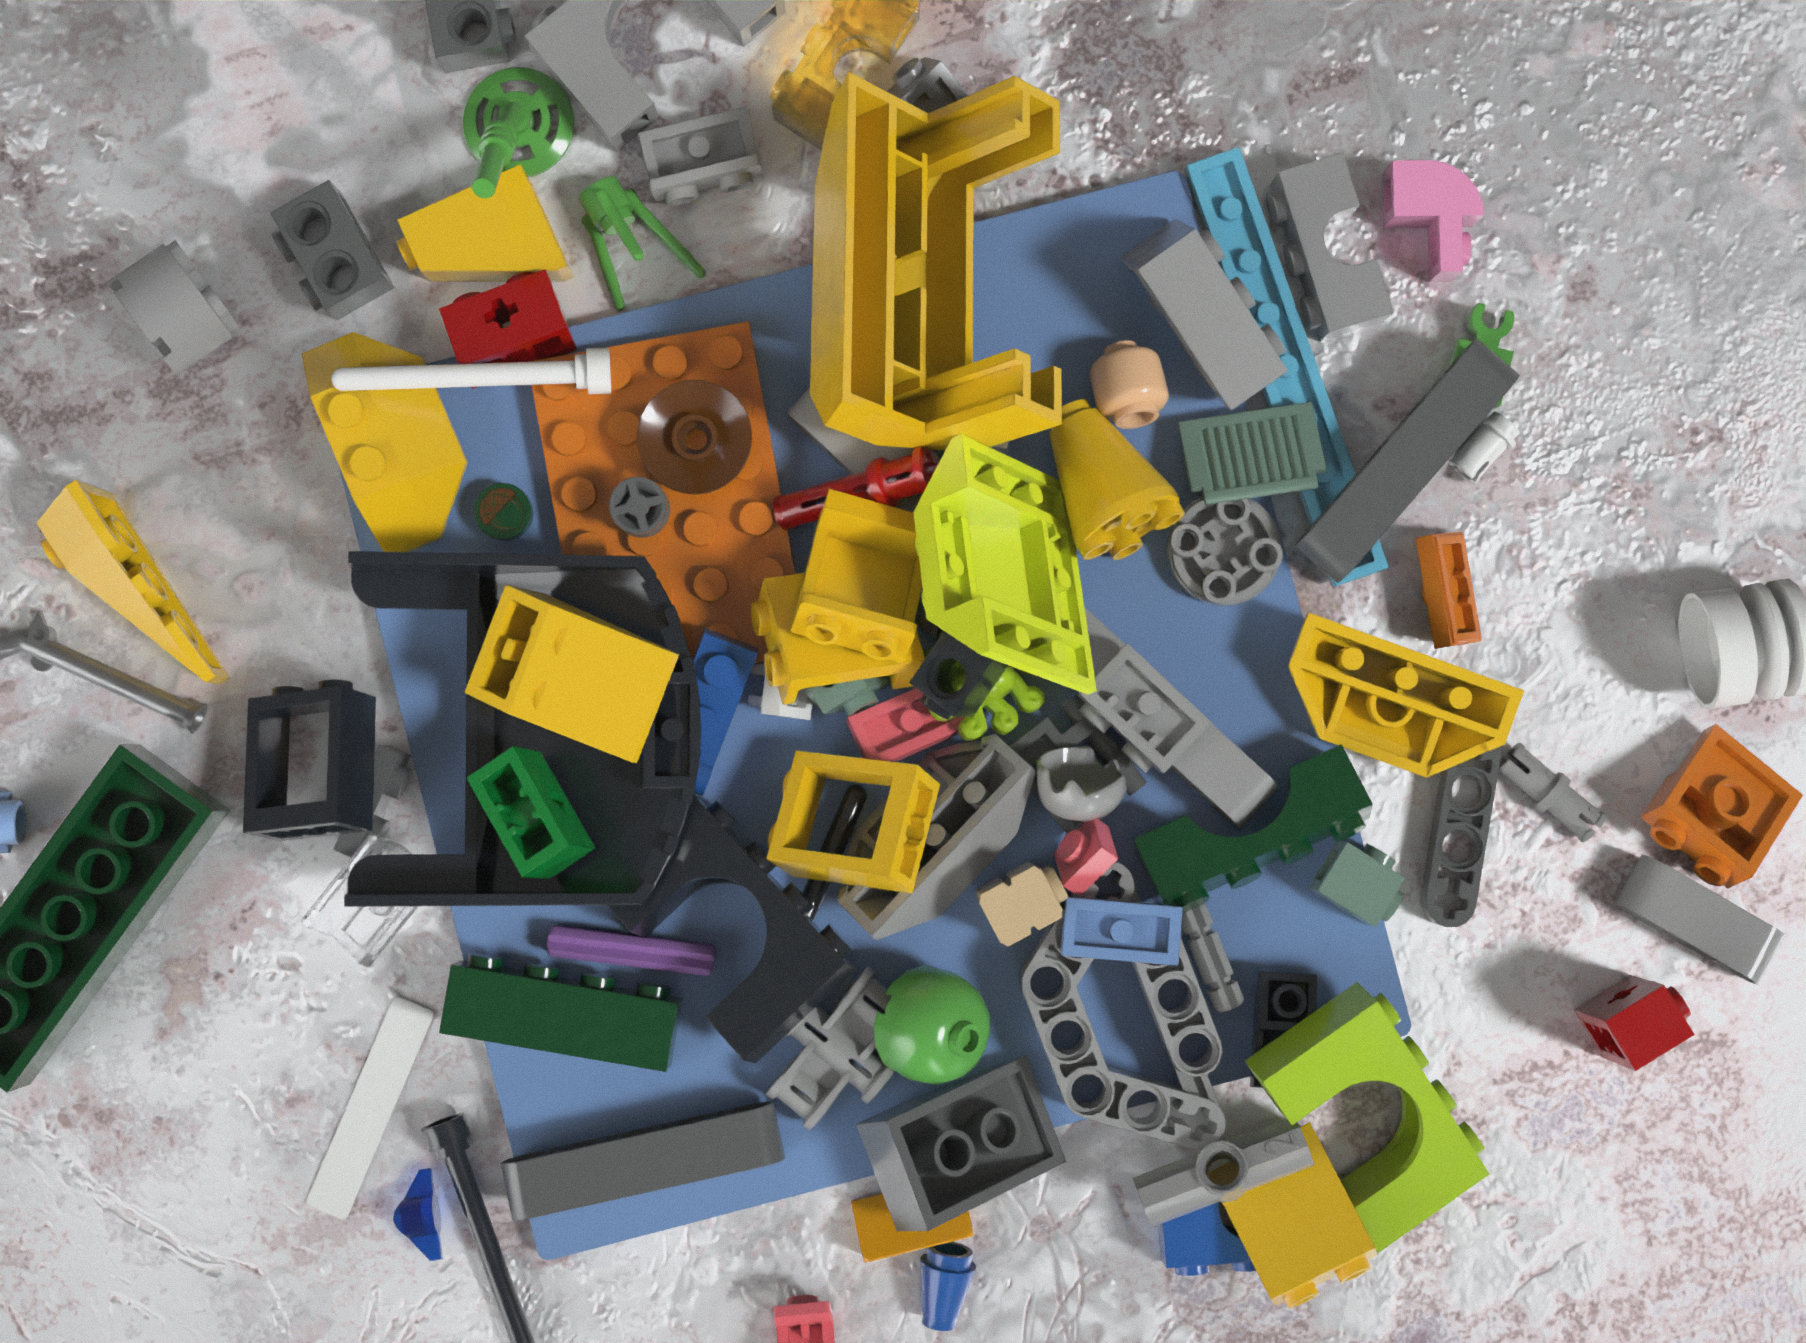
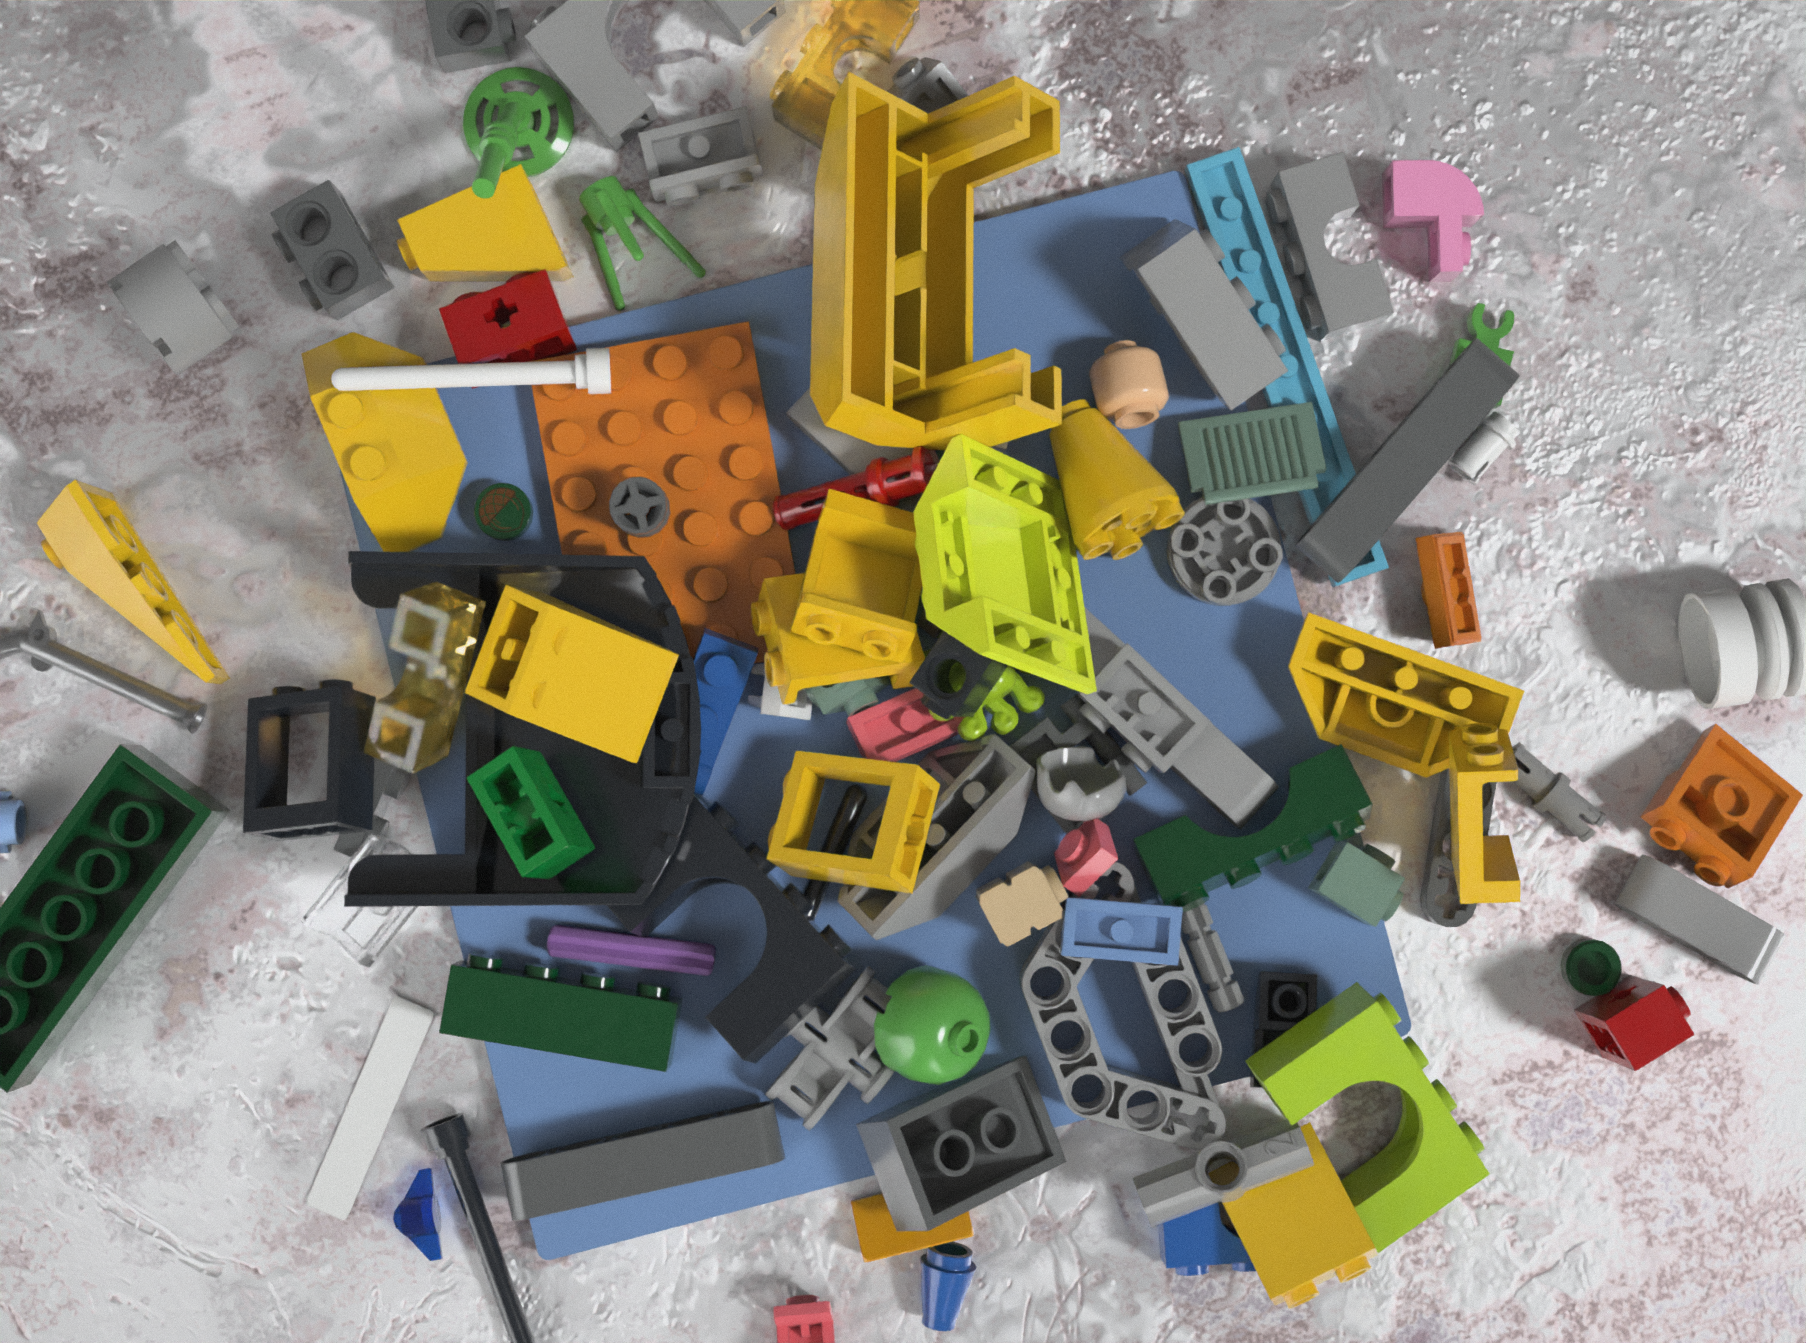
reddish brown dish [637,380,752,495] -> none
none -> clear yellow arch [364,582,486,774]
none -> yellow panel [1448,723,1520,904]
none -> dark green tile [1561,939,1622,996]

